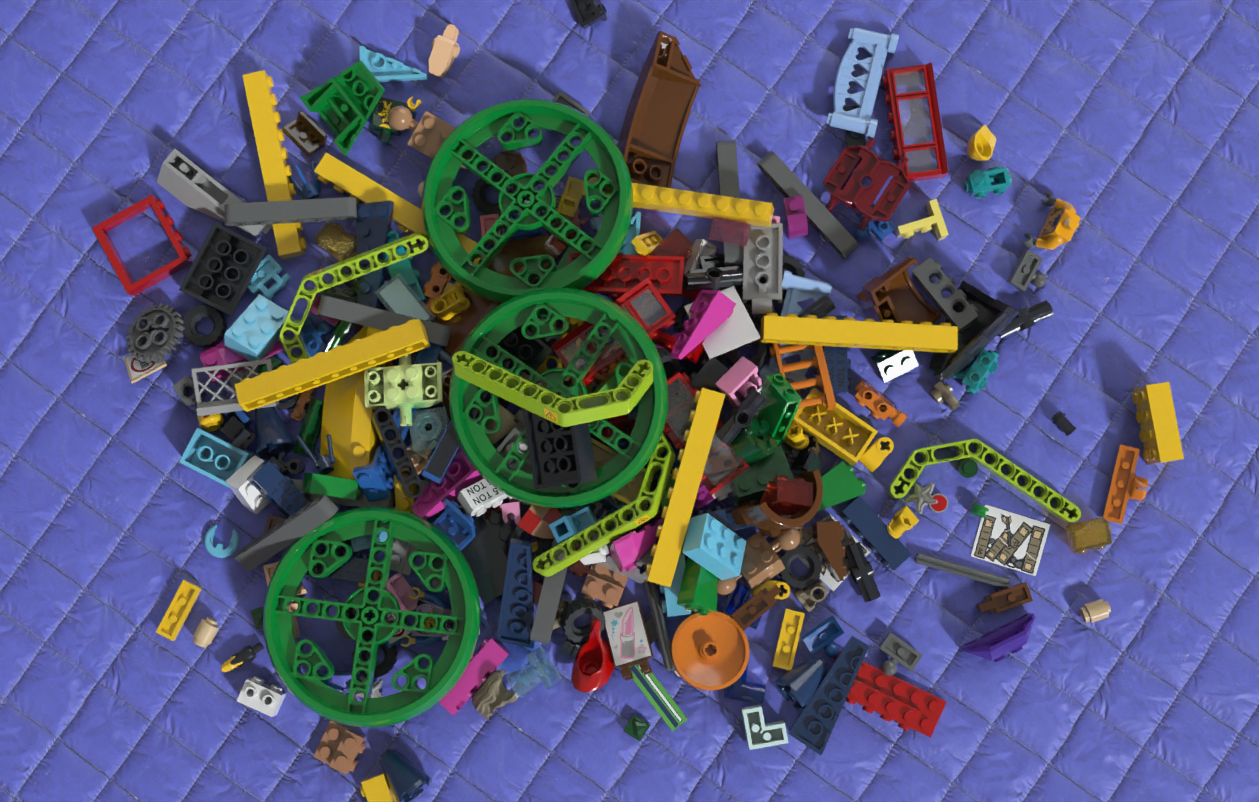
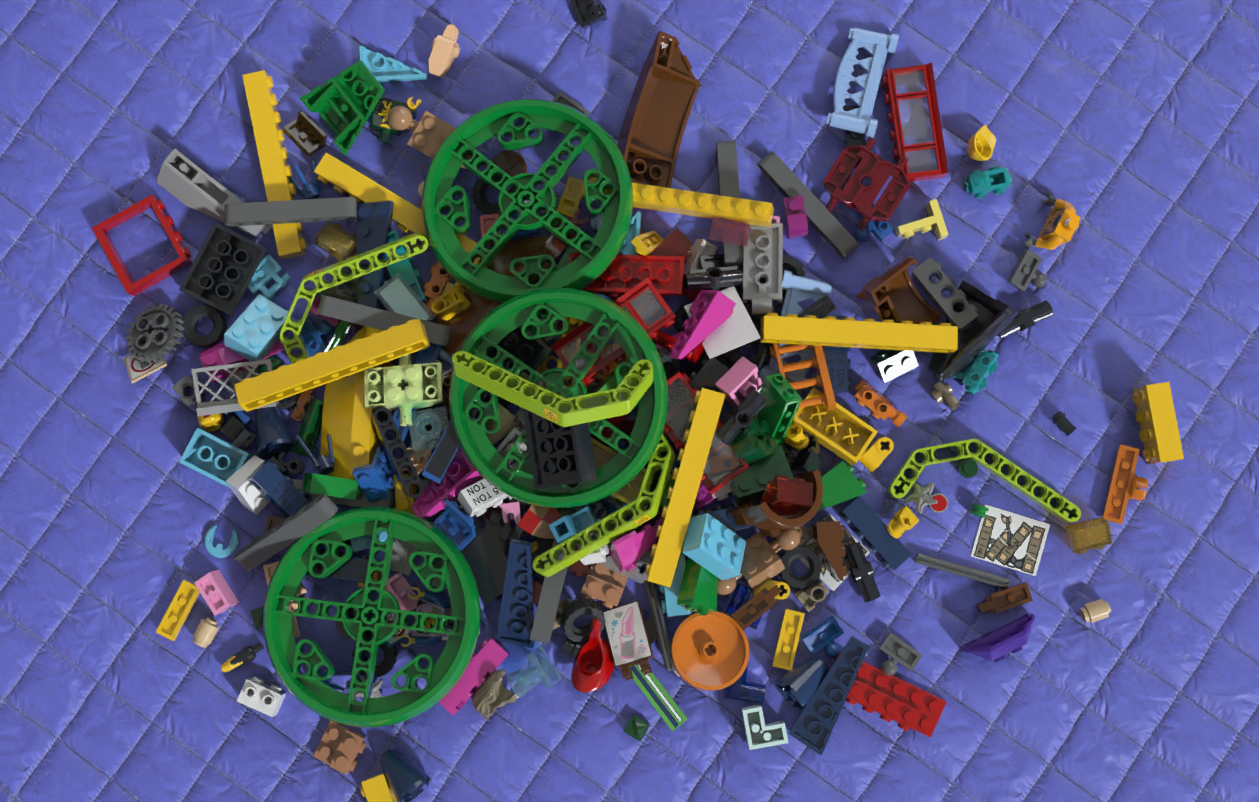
none -> bright pink hinge [195,570,239,616]

